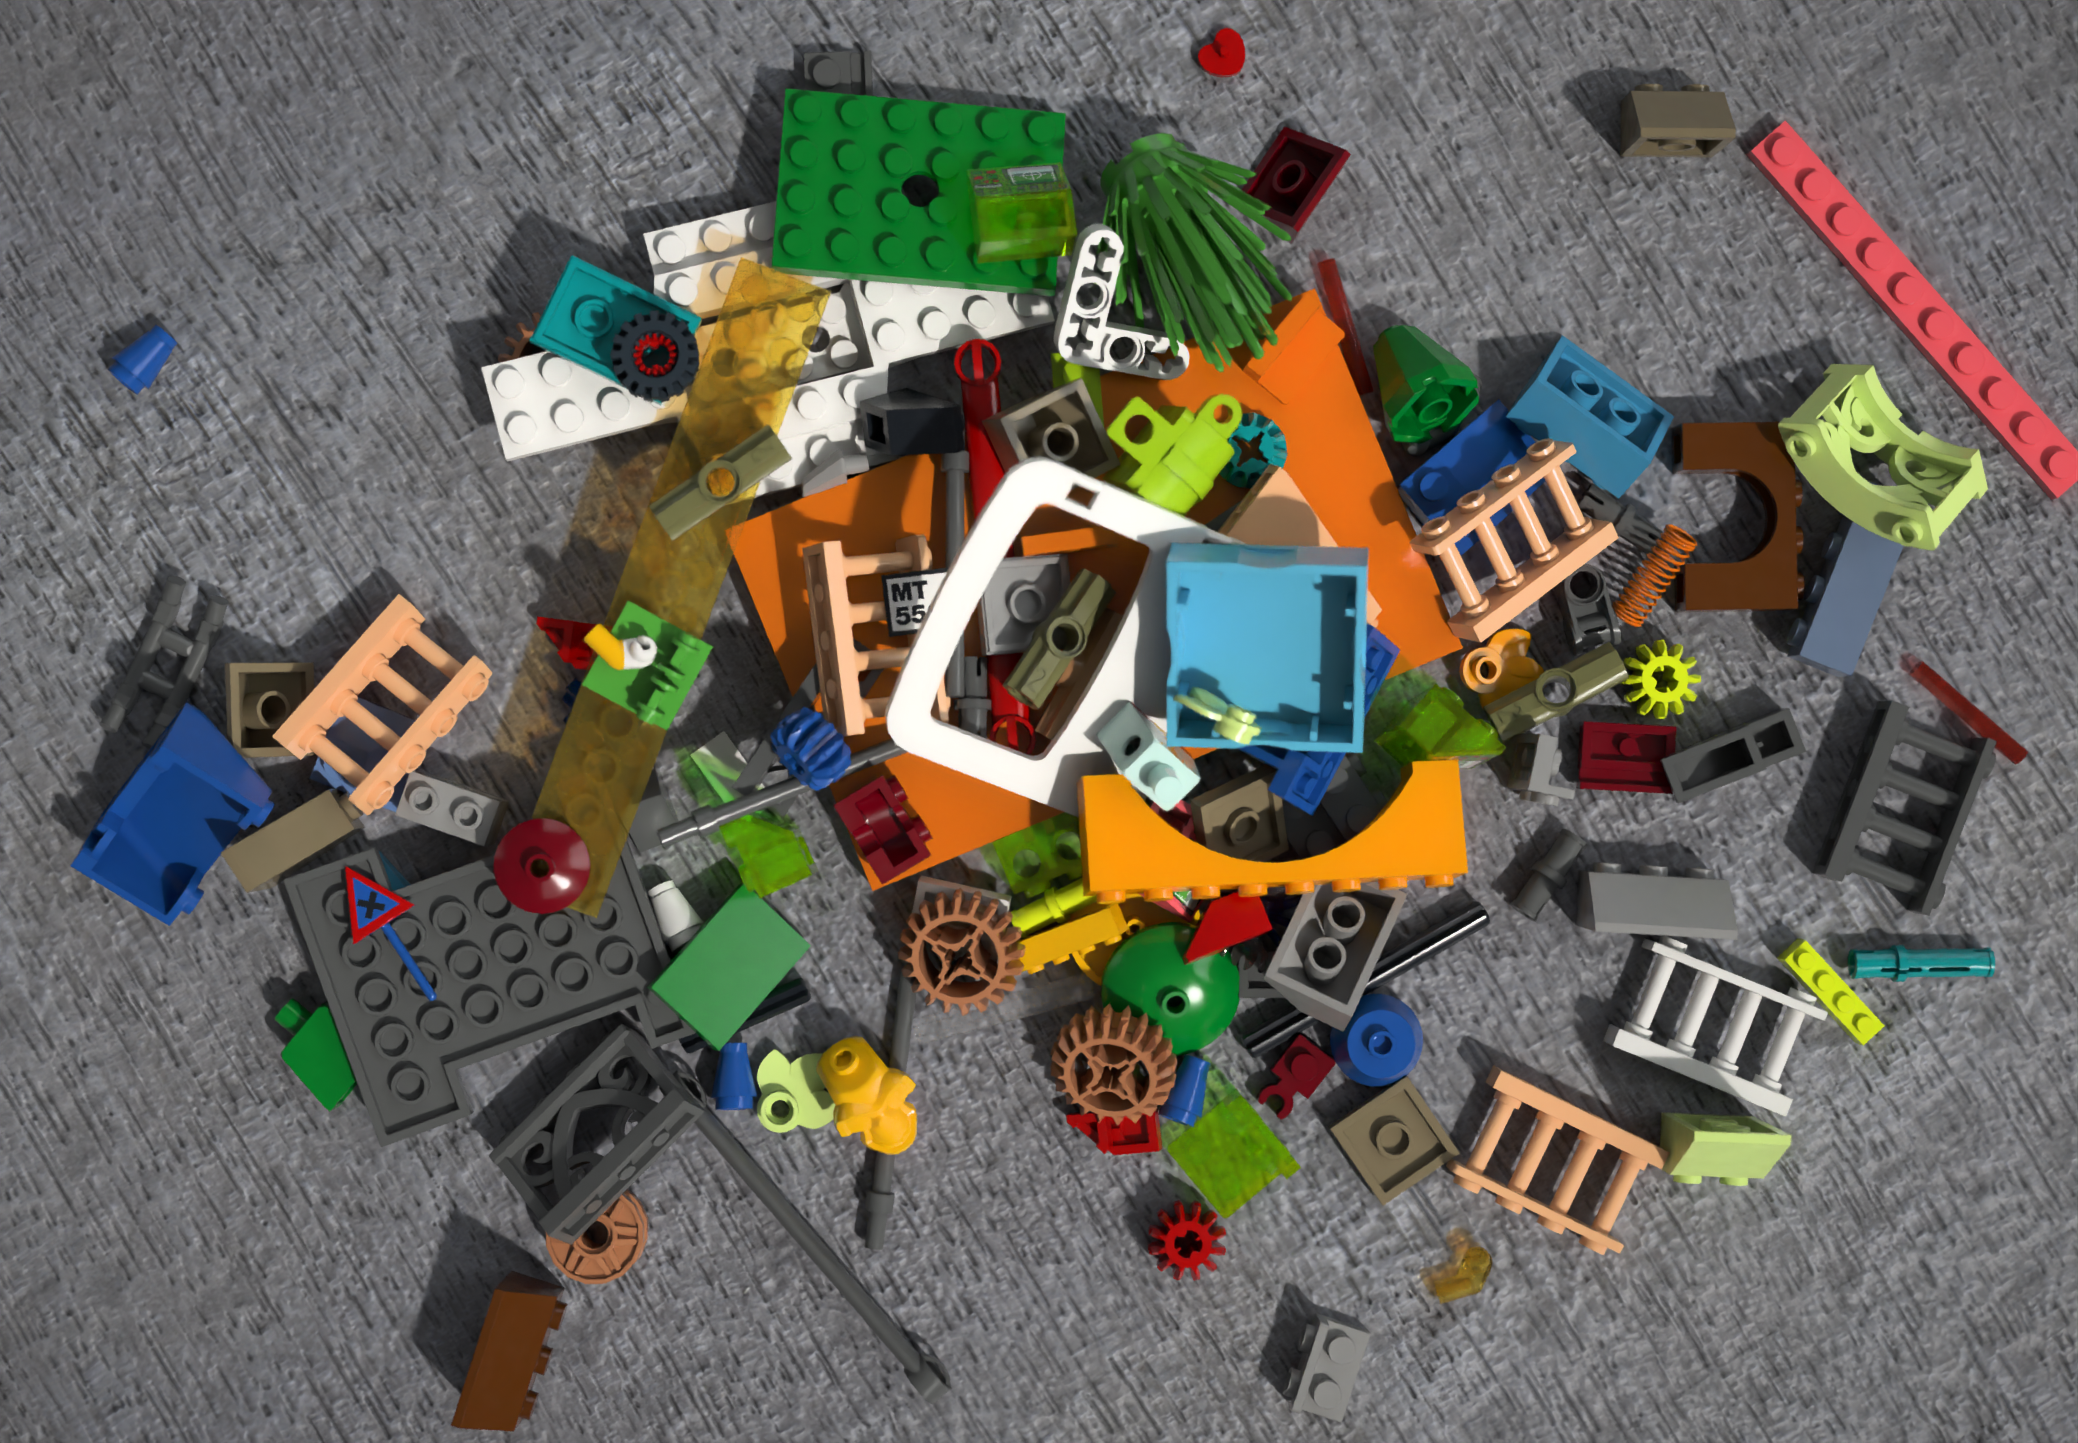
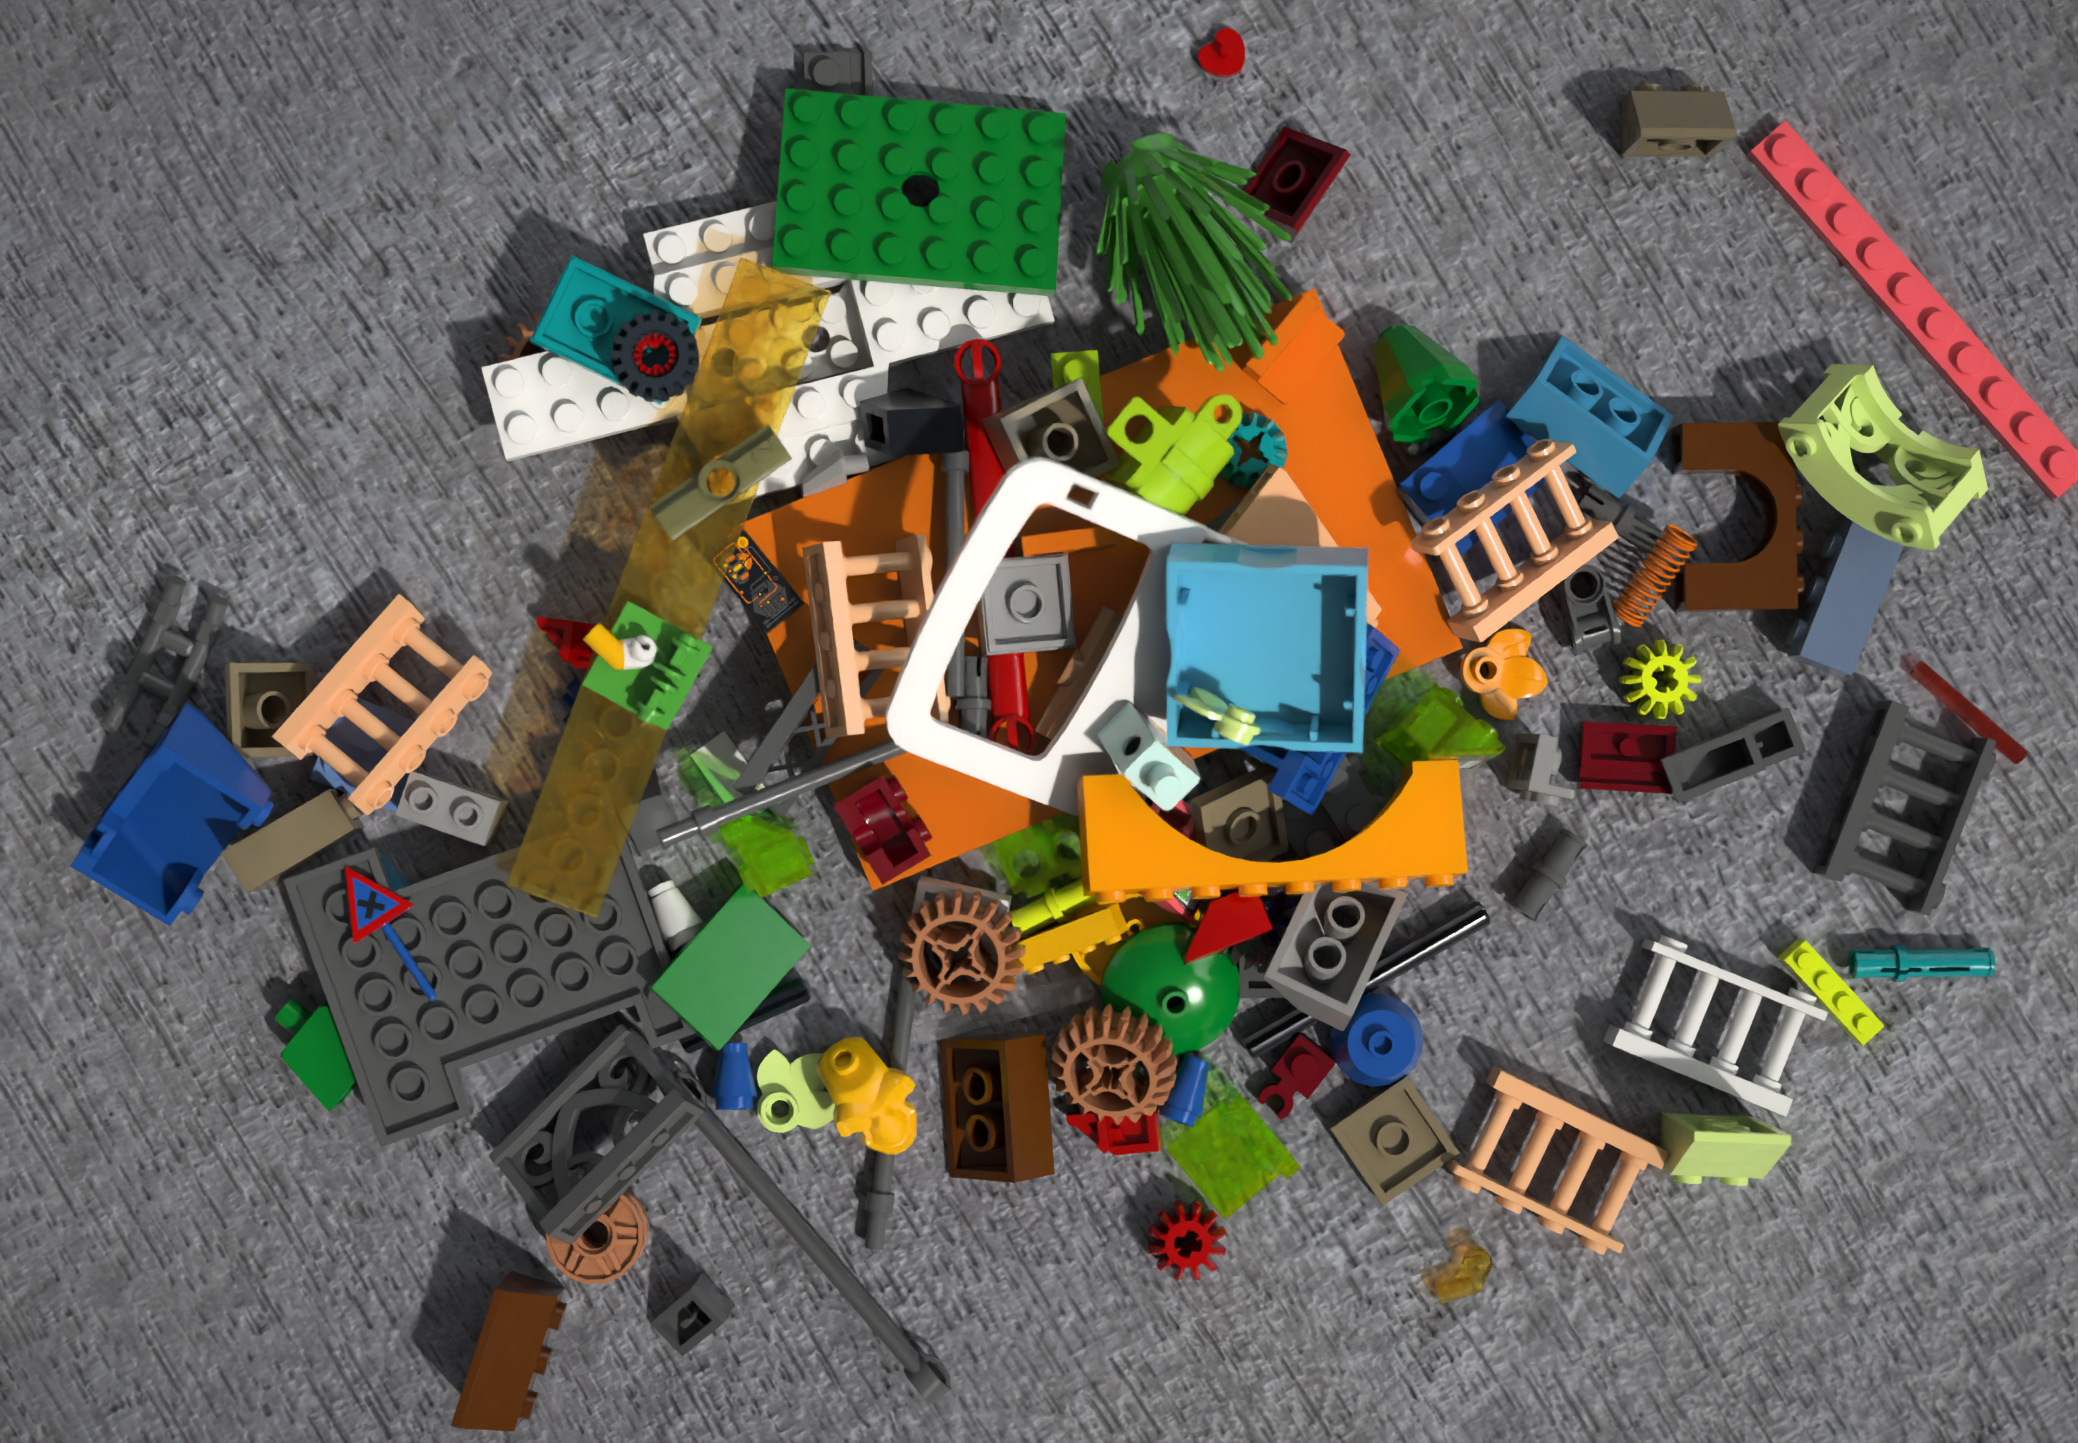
blue cone [107,325,178,395] -> none
dark red dish [494,818,591,914] -> none
blue gear [770,707,852,791] -> none
sticker [881,567,949,637] -> none
clear neon green slope [966,163,1077,263] -> none
olive piece [1002,568,1116,709] -> none
white beam [1053,224,1190,380] -> none
light grey bracket [1283,1313,1371,1423] -> none
clear red bar [1317,258,1374,397] -> none
olive piece [1483,641,1629,744] -> none
light grey slope [1576,862,1738,940] -> none
none -> dark grey slope [650,1271,735,1356]
none -> tile [707,530,805,633]
none -> reddish brown slope [940,1033,1055,1183]

